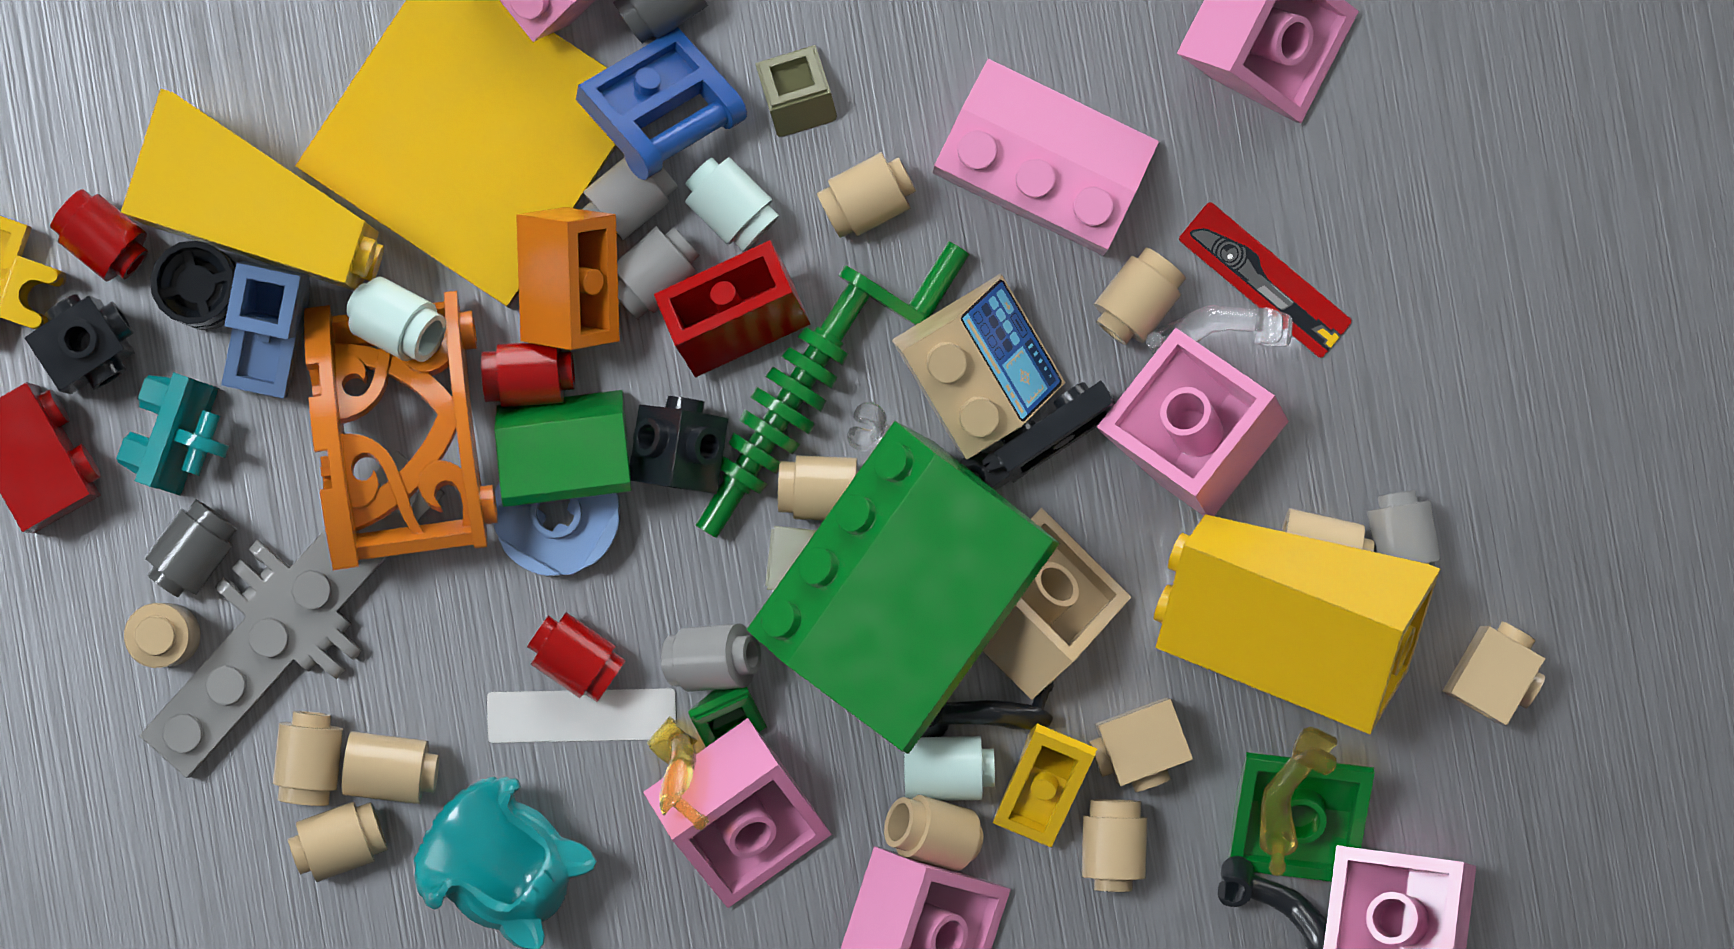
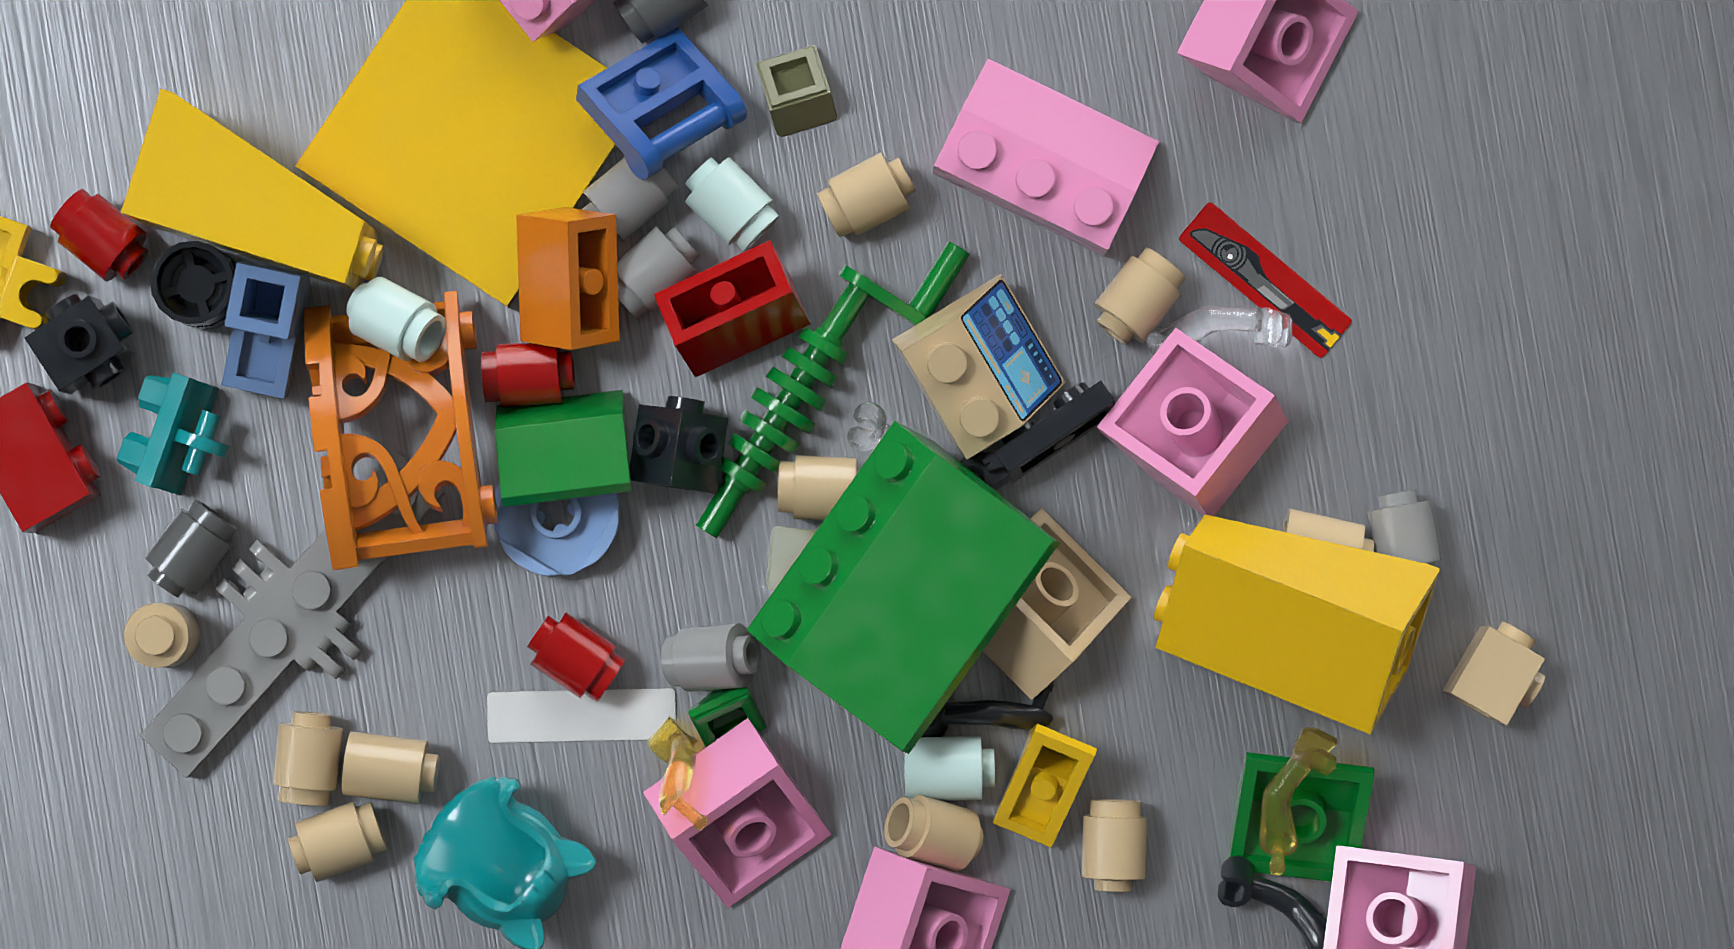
tan brick [1089,697,1193,793] -> none

